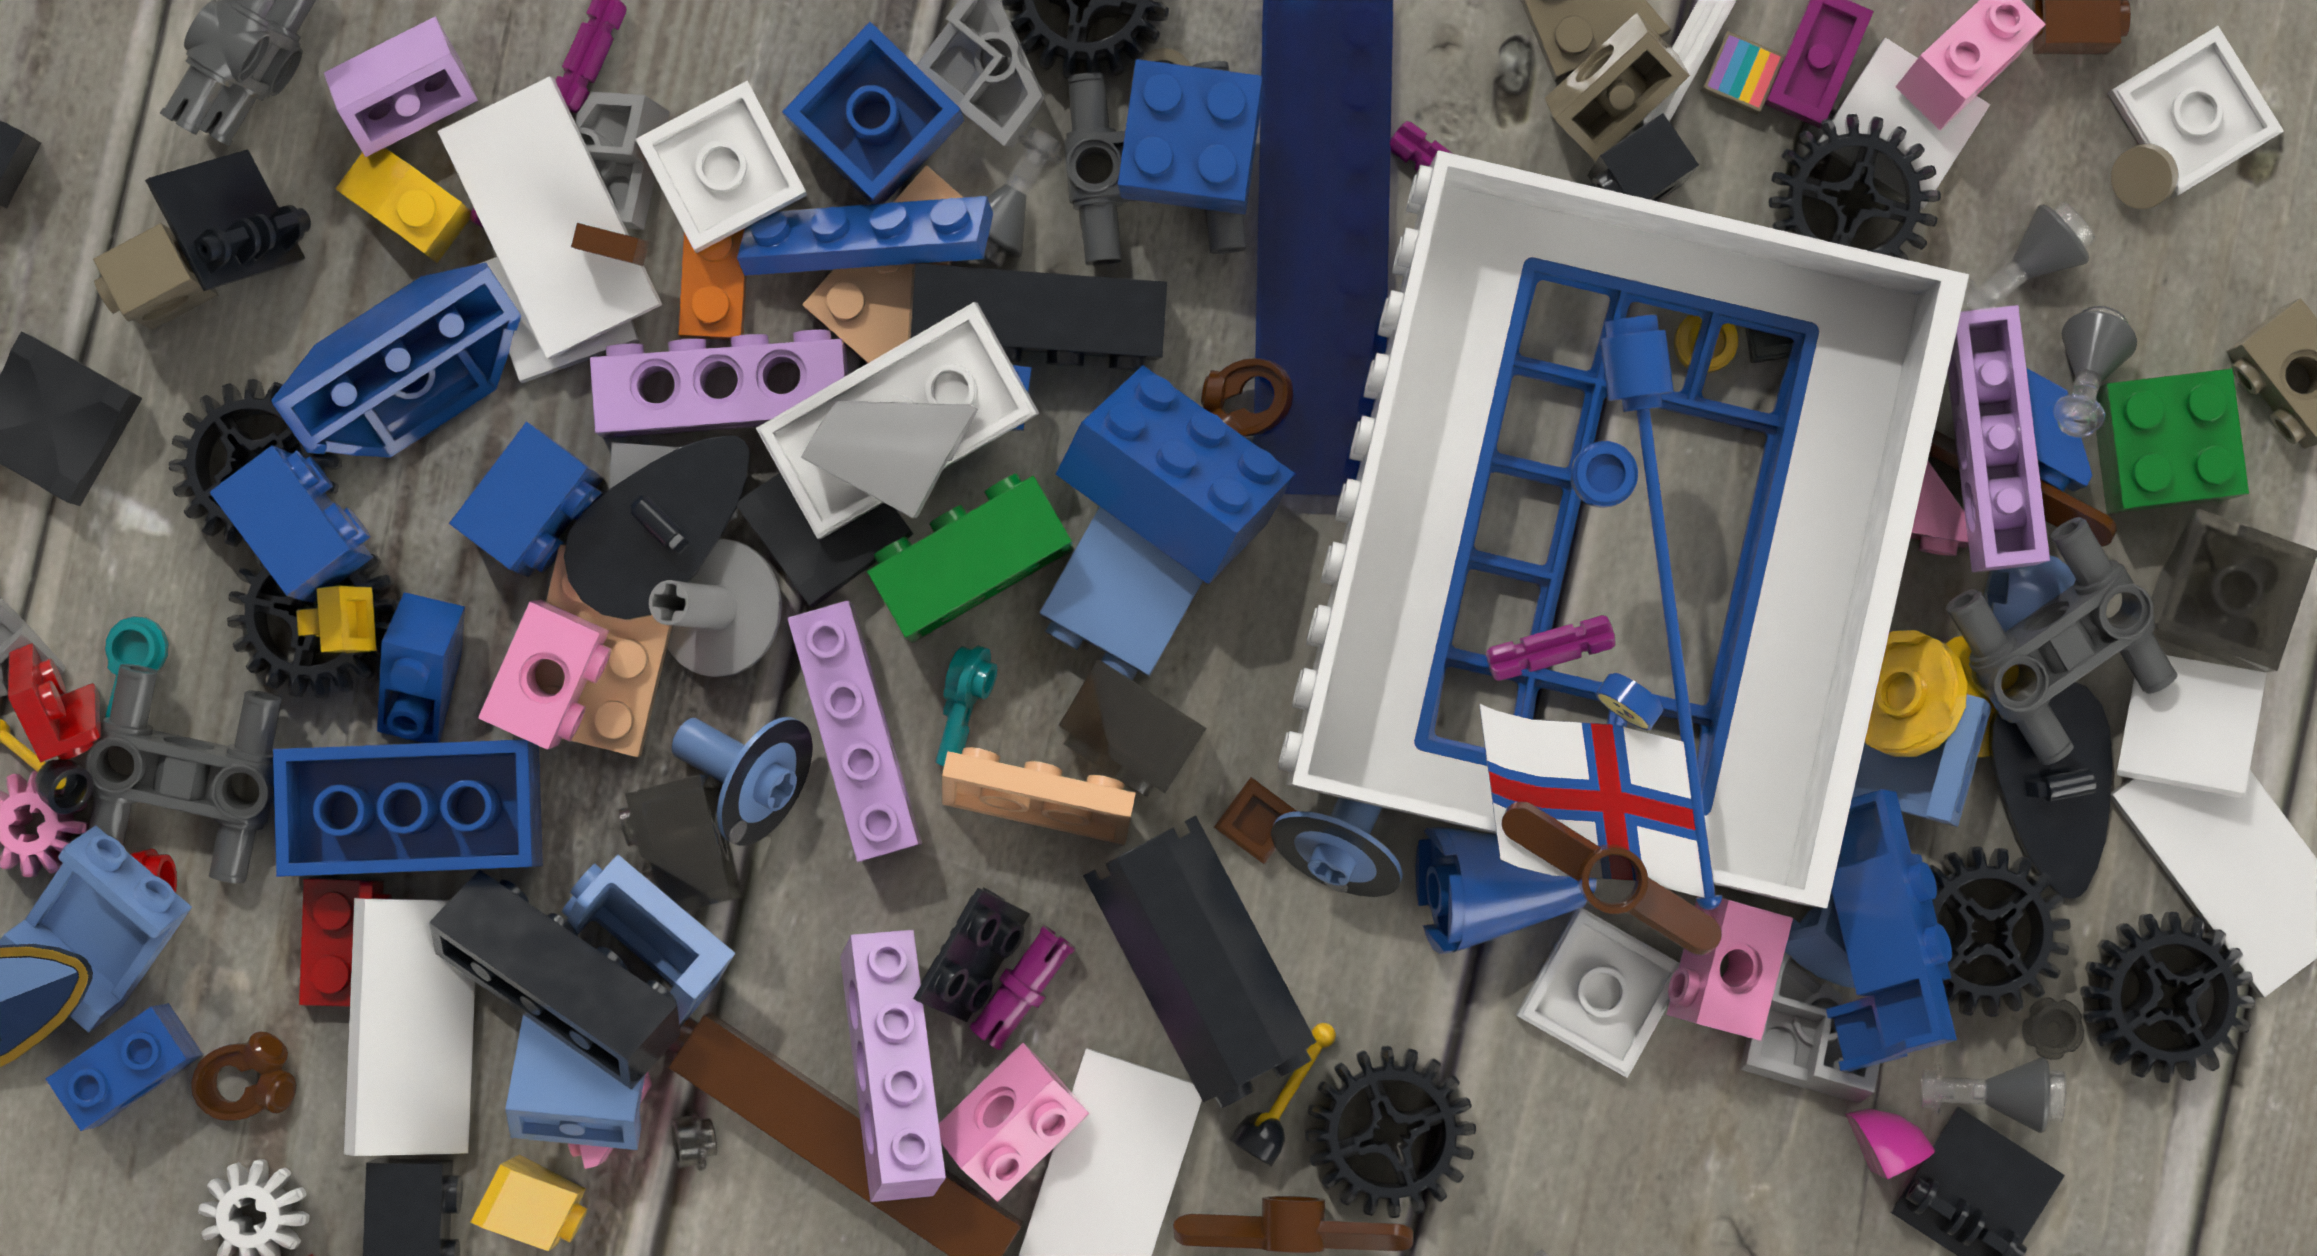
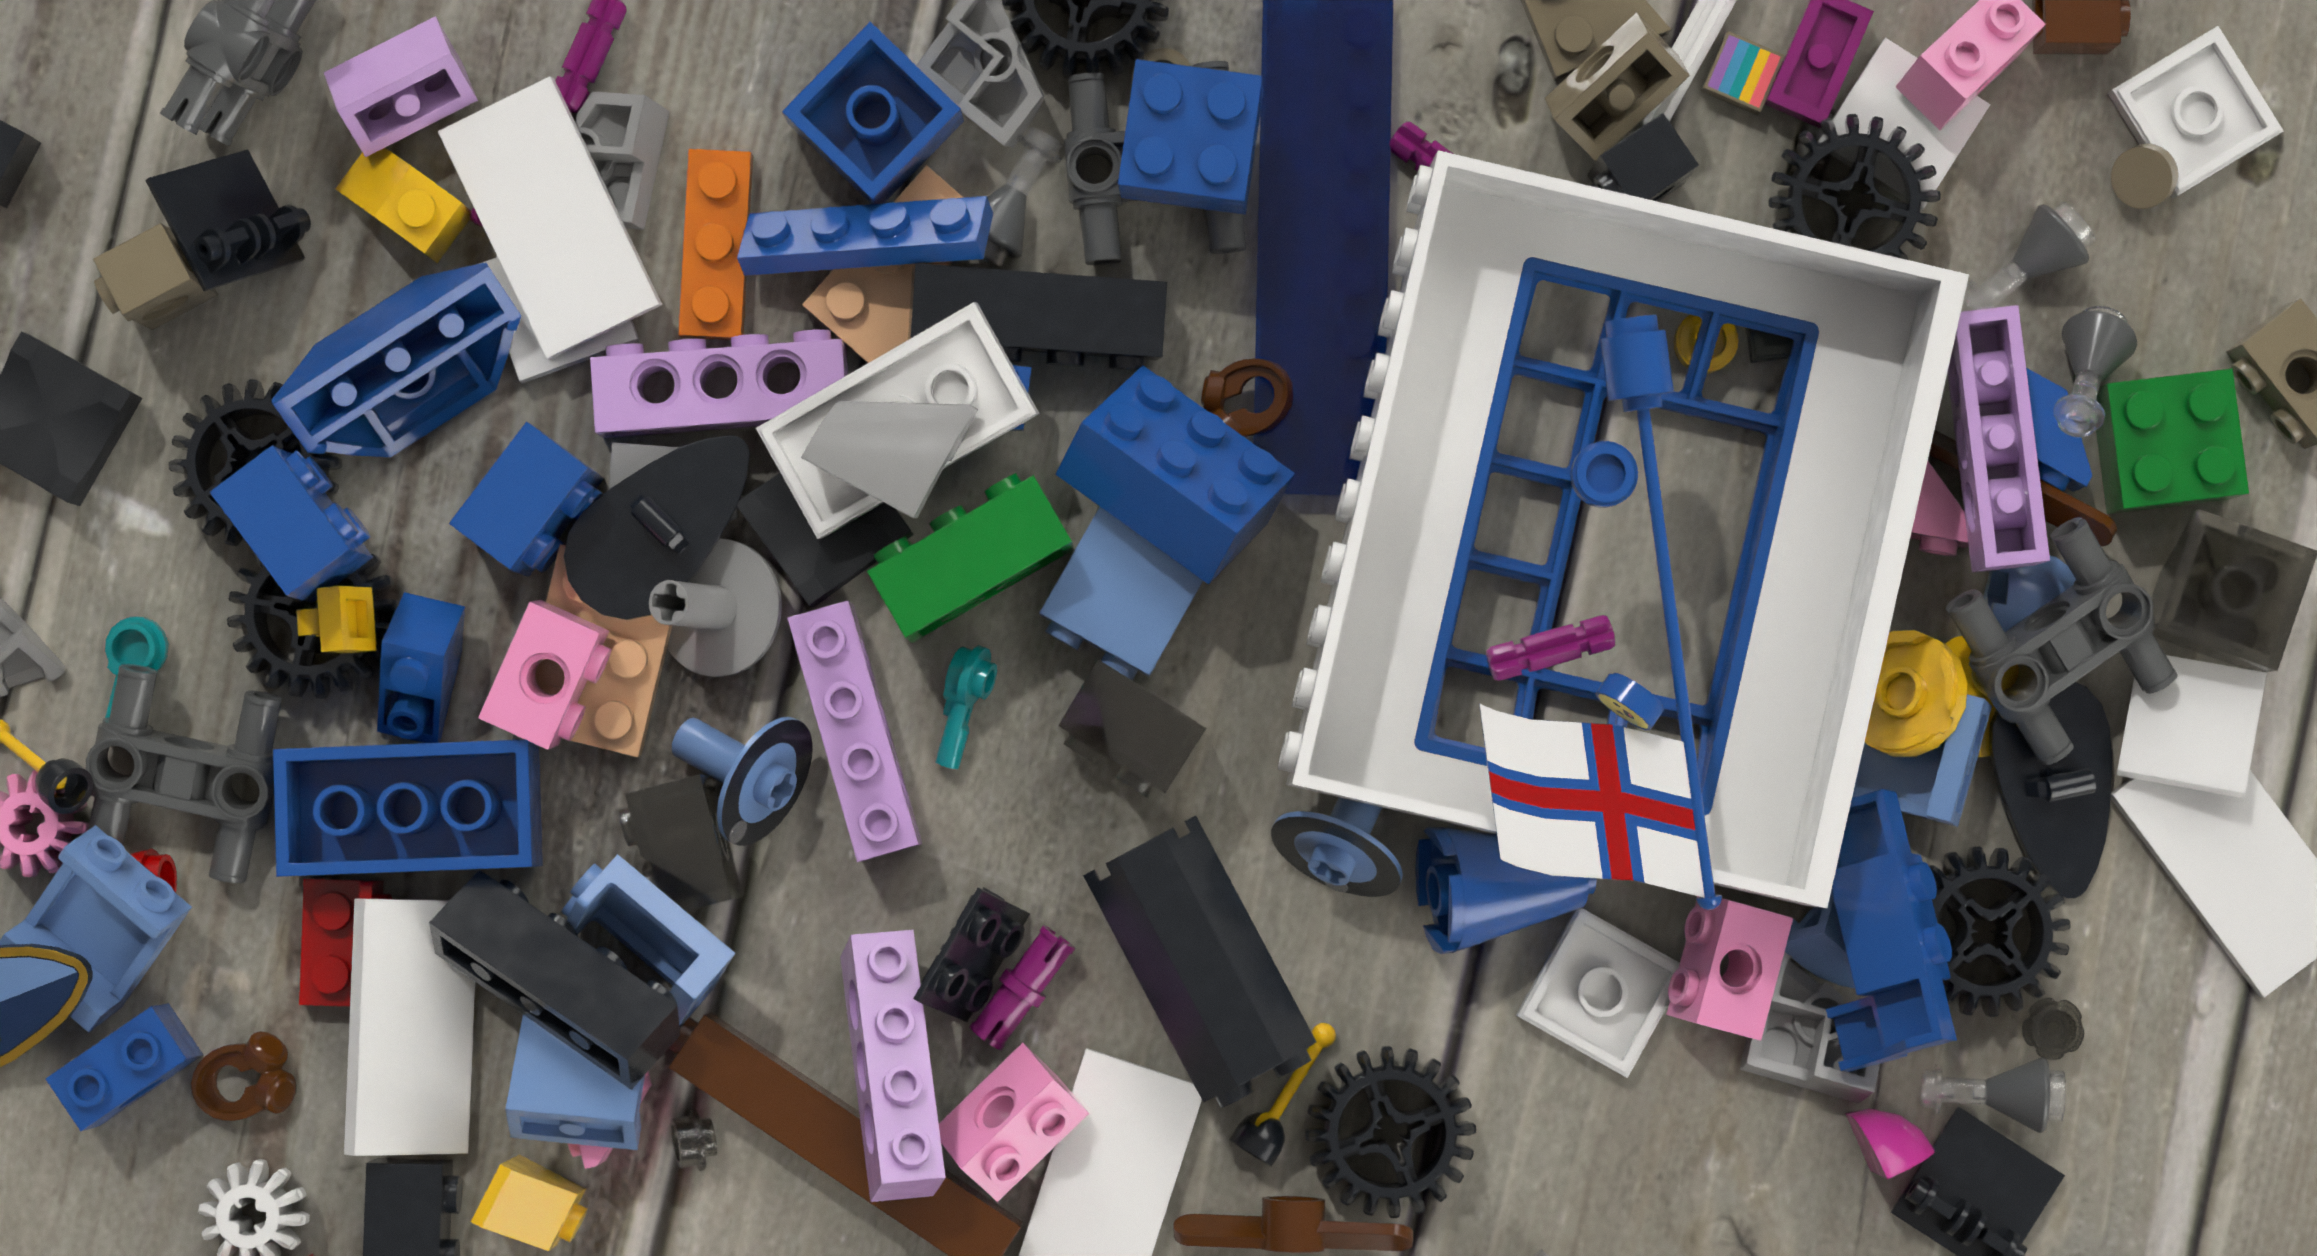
red bracket [8,643,101,763] -> none
reddish brown tile [571,223,649,266] -> none
white plate [636,81,807,253] -> none
light nougat plate [942,747,1136,845] -> none
reddish brown tile [1214,777,1297,864] -> none
reddish brown piece [1501,802,1722,955] -> none
black gear [2080,911,2256,1083] -> none

